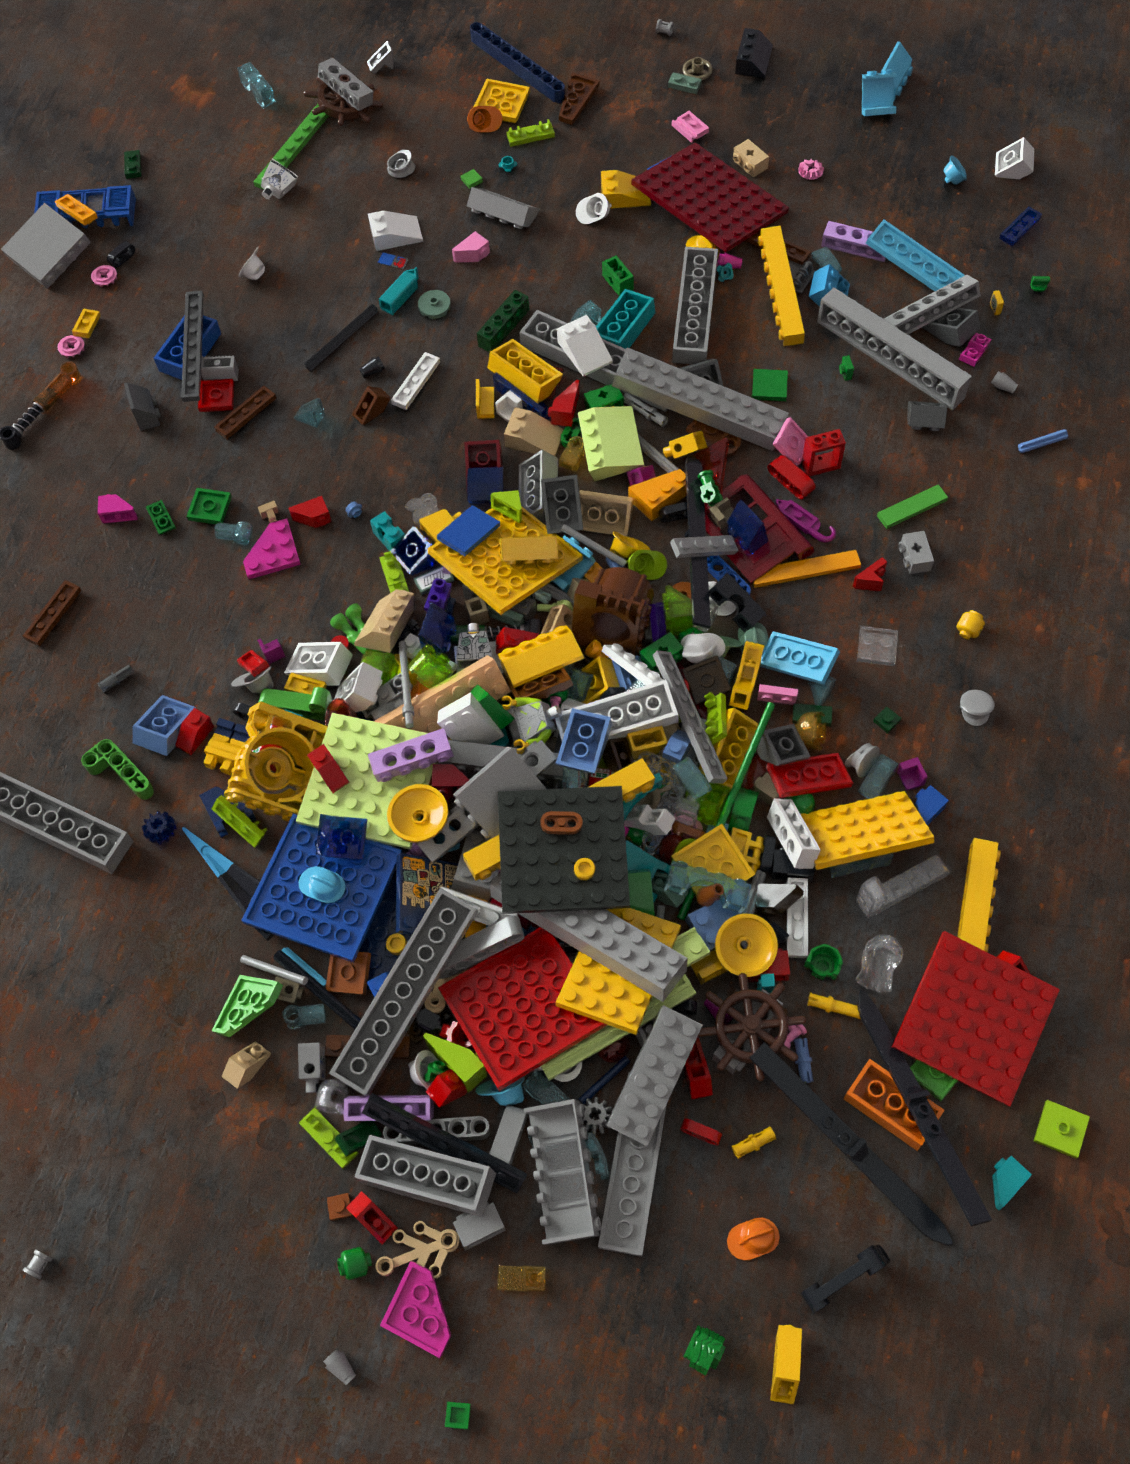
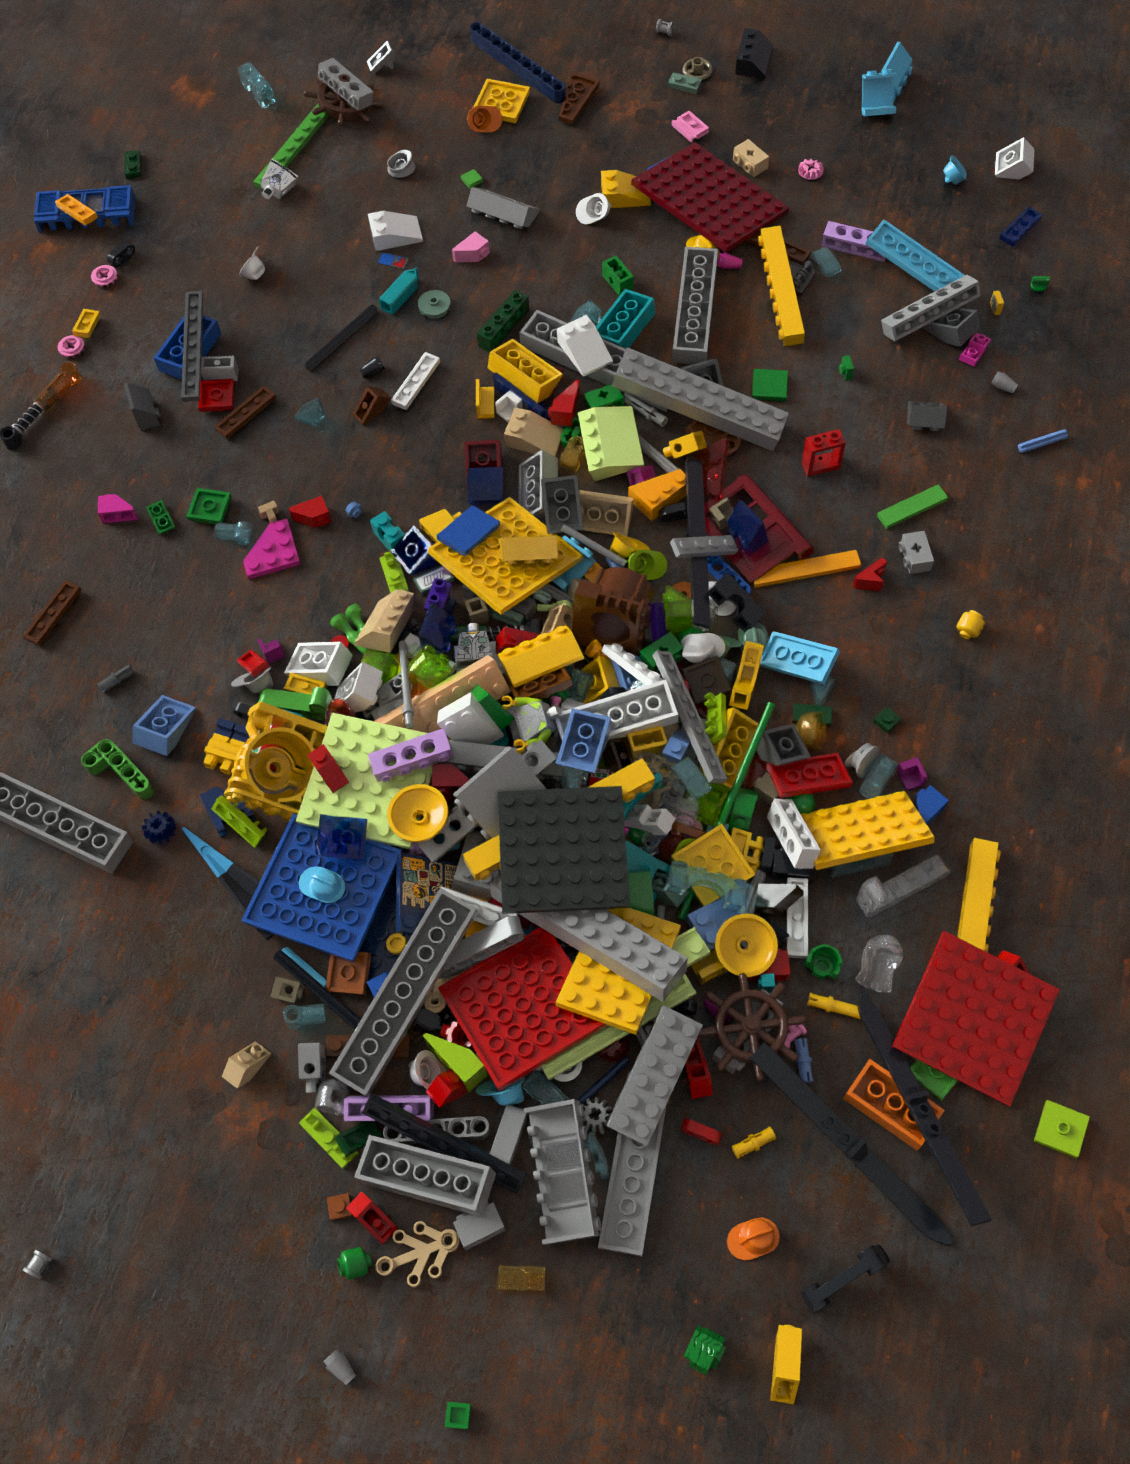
light grey brick [1,203,91,289] -> none
red slope [175,708,214,755] -> none
bright green plate [212,975,283,1037] -> none
light grey bar [240,955,308,985] -> none
dark pink plate [380,1260,451,1358] -> none
clear plate [404,493,439,523] -> none
green plate [424,1060,449,1082] -> none
lime slope [491,490,522,523] -> none
teal plate [498,156,517,172] -> none
lime plate [506,119,555,147] -> none
dark orange plate [540,811,583,834] -> none
yellow tile [574,858,595,880] -> none
dark orange cone [696,883,724,907] -> none
green connector [698,470,723,507] -> none
teal plate [716,263,734,282] -> none
bright pink plate [757,684,798,705] -> none
red beam [767,455,816,499] -> none
bright pink tile [773,417,808,467] -> none
magenta plate [775,499,836,543] -> none
dark azure slope [809,264,850,307] -> none
light grey brick [817,288,972,411] -> none
clear plate [856,626,898,666] -> none
light grey piece [960,690,995,726] -> none
teal slope [992,1156,1032,1210] -> none

